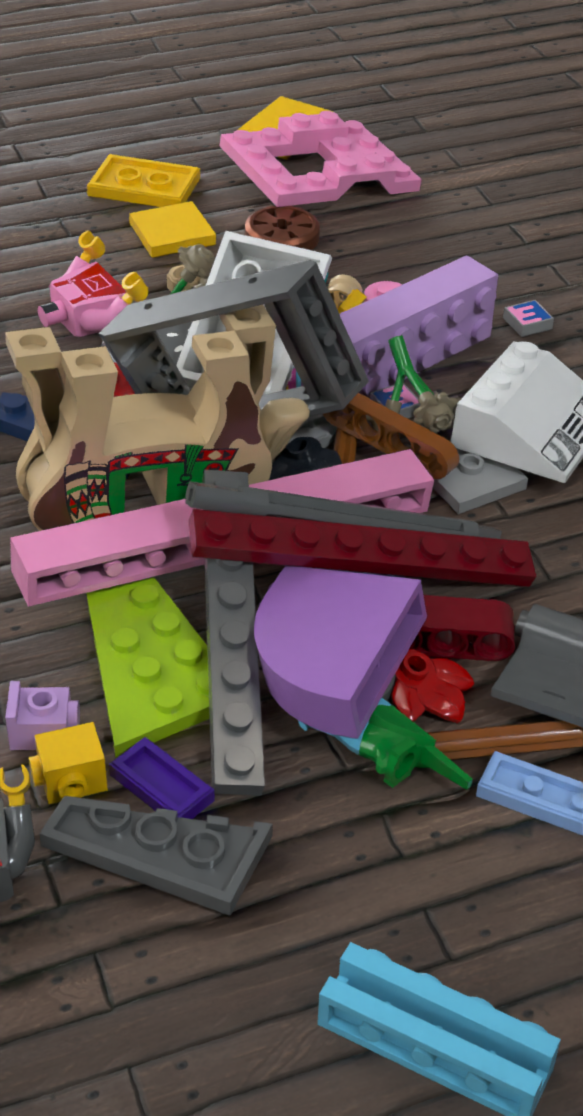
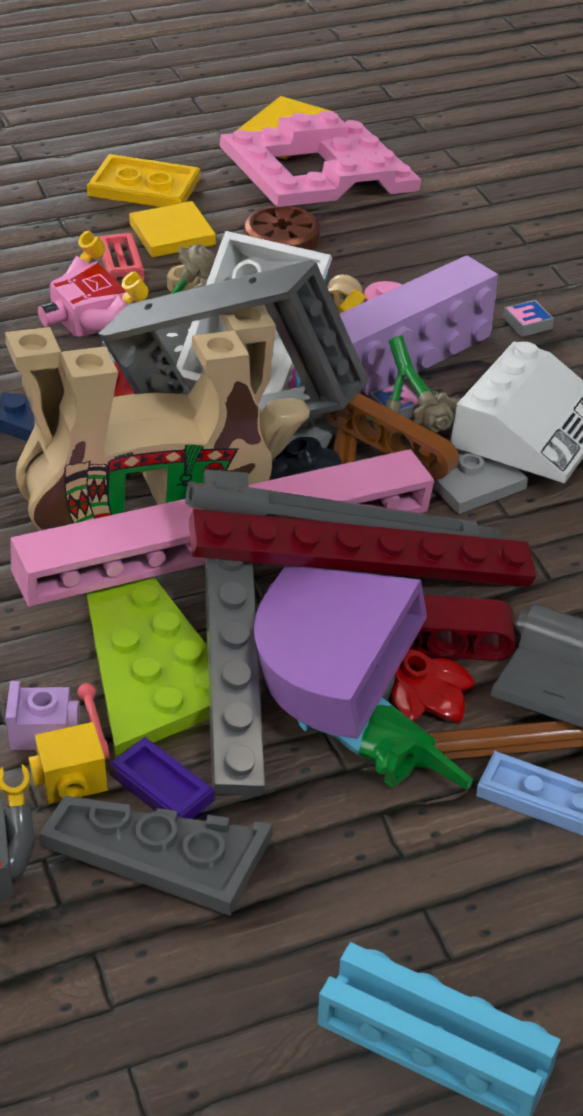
none -> coral hinge [77,683,110,760]
none -> coral tile [99,233,144,281]

